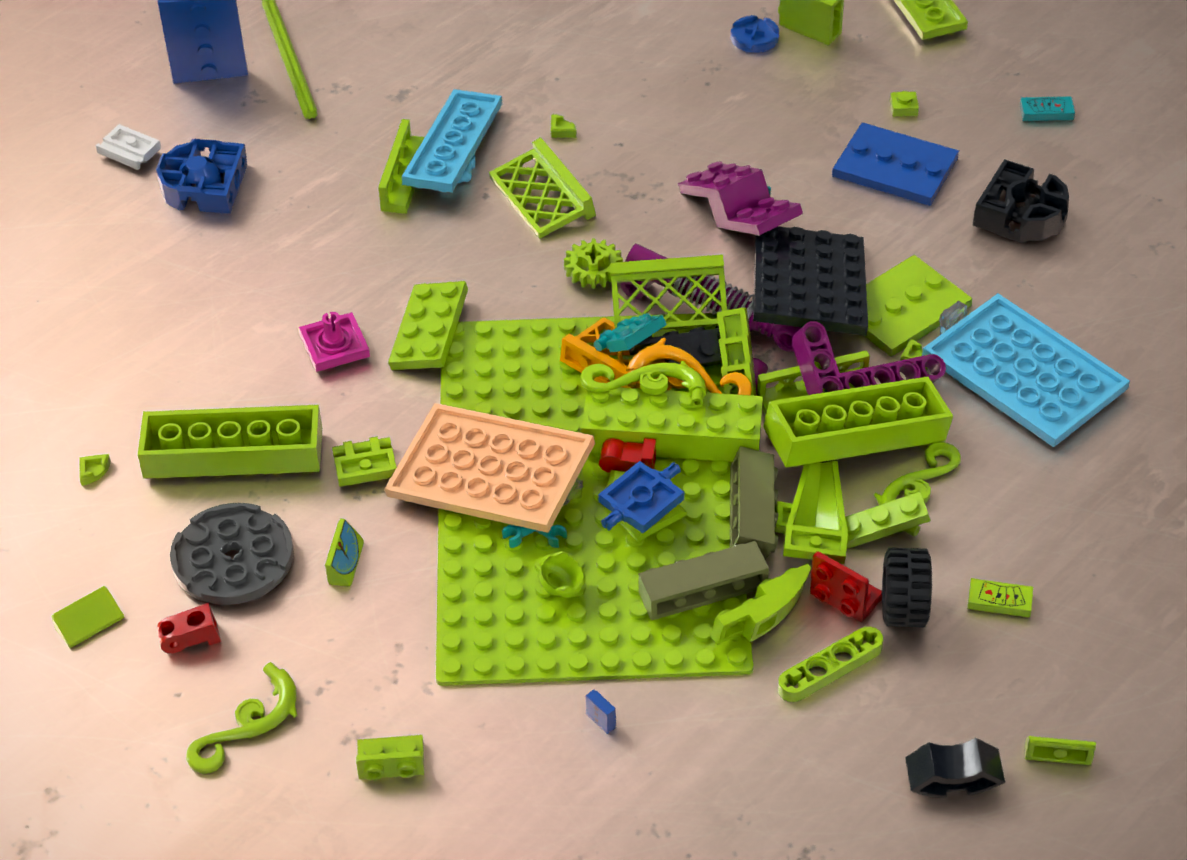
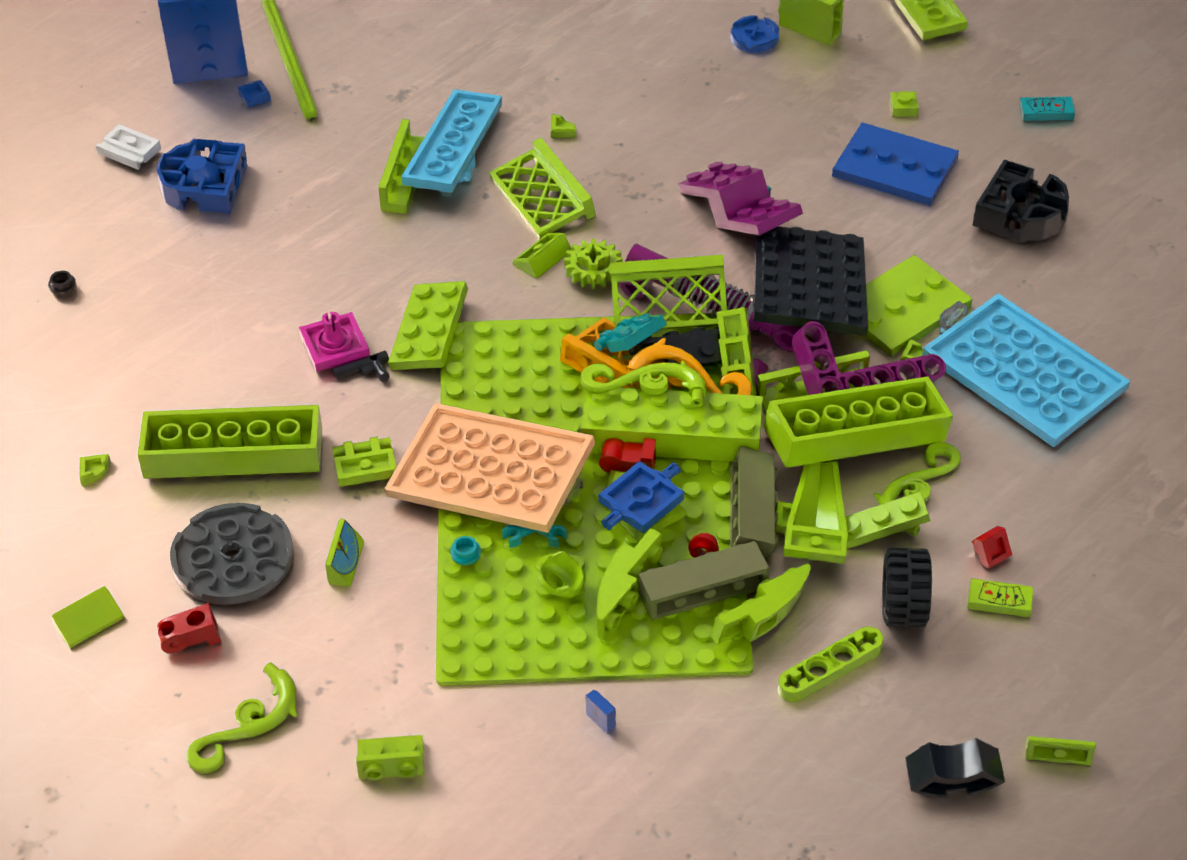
red bracket [810,551,882,623] -> none
none -> black plate [48,270,76,295]
none -> blue tile [238,80,271,108]
none -> black hose [332,350,390,382]
none -> teal plate [450,536,481,565]
none -> lime slope [512,233,572,278]
none -> lime slope [597,528,663,640]
none -> red plate [688,533,719,558]
none -> red tile [971,526,1013,568]

